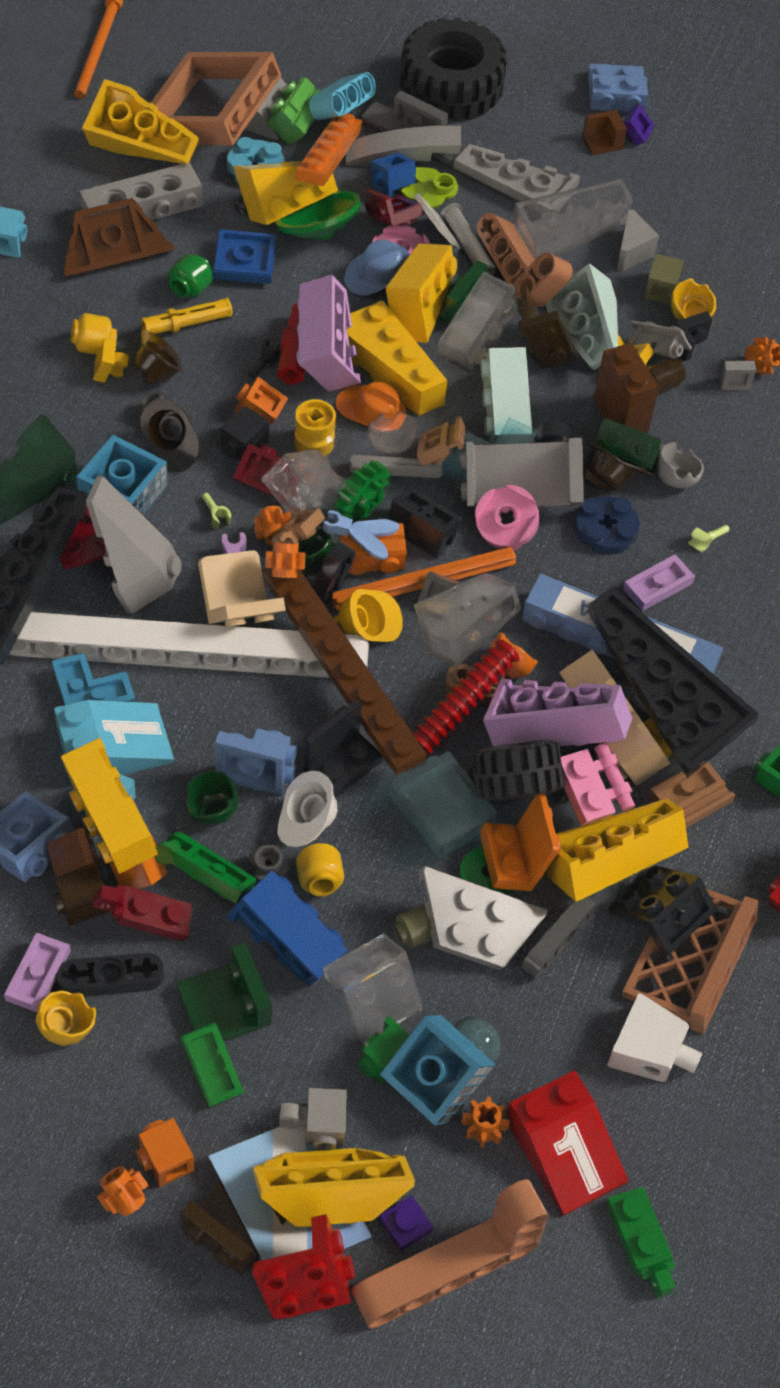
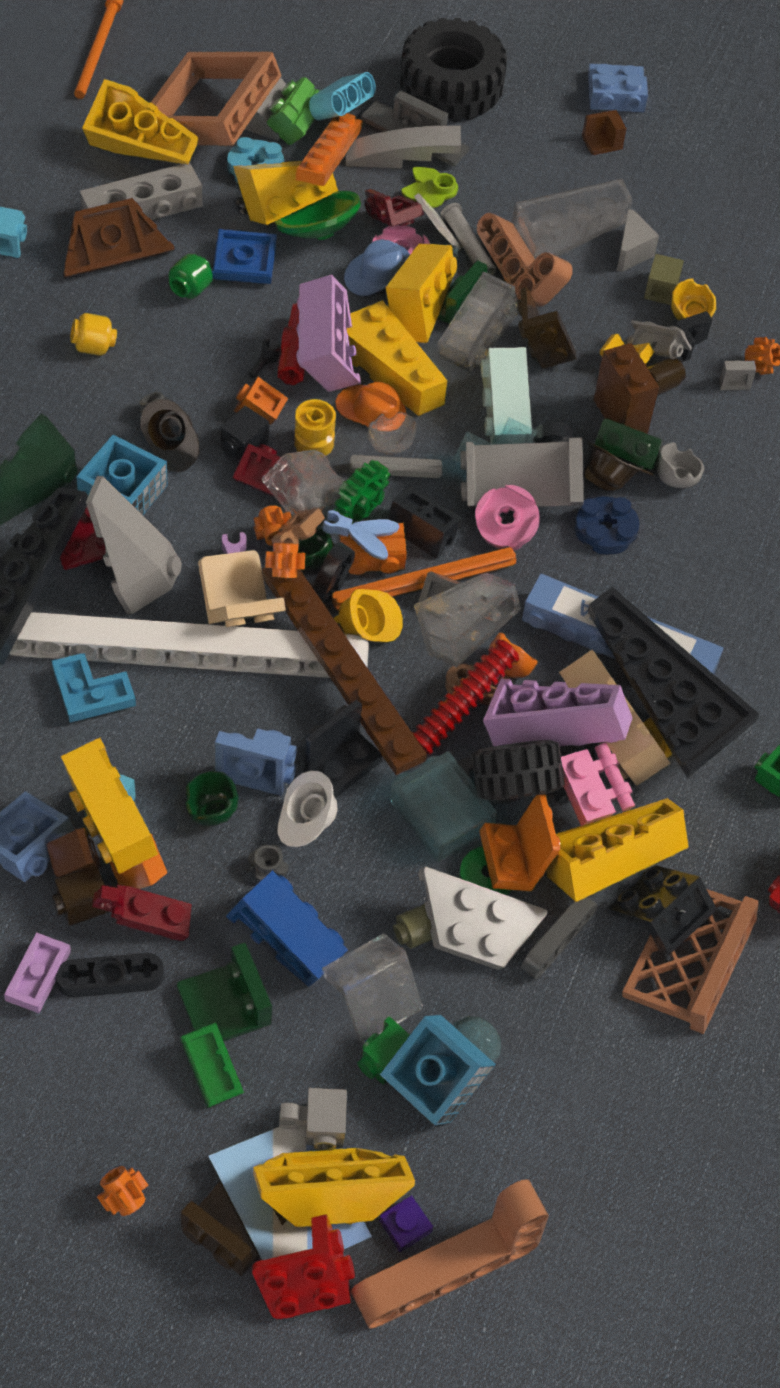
yellow hair [36,990,96,1046] -> none
medium azure slope [54,700,174,775] -> none
yellow tile [93,338,129,383] -> none
dark brown piece [135,330,183,385] -> none
orange brick [135,1117,194,1188] -> none
yellow pin [141,297,233,334] -> none
green plate [155,832,257,904] -> none
yellowish green hand [202,493,231,529] -> none
yellow head [296,843,344,897] -> none
blue brick [370,152,416,196] -> none
medium nougat plate [416,416,466,467] -> none
light grey wing [454,144,580,216] -> none
orange gear [461,1096,510,1148] -> none
red slope [505,1070,629,1217] -> none
light aqua wedge [546,263,618,370] -> none
green hinge [606,1187,676,1299] -> none
white torso [607,993,702,1082] -> none
dark purple plate [623,104,655,146] -> none
lavender plate [623,554,695,611] -> none
medium nougat plate [649,762,735,828] -> none
yellowish green hand [688,525,729,552] -> none

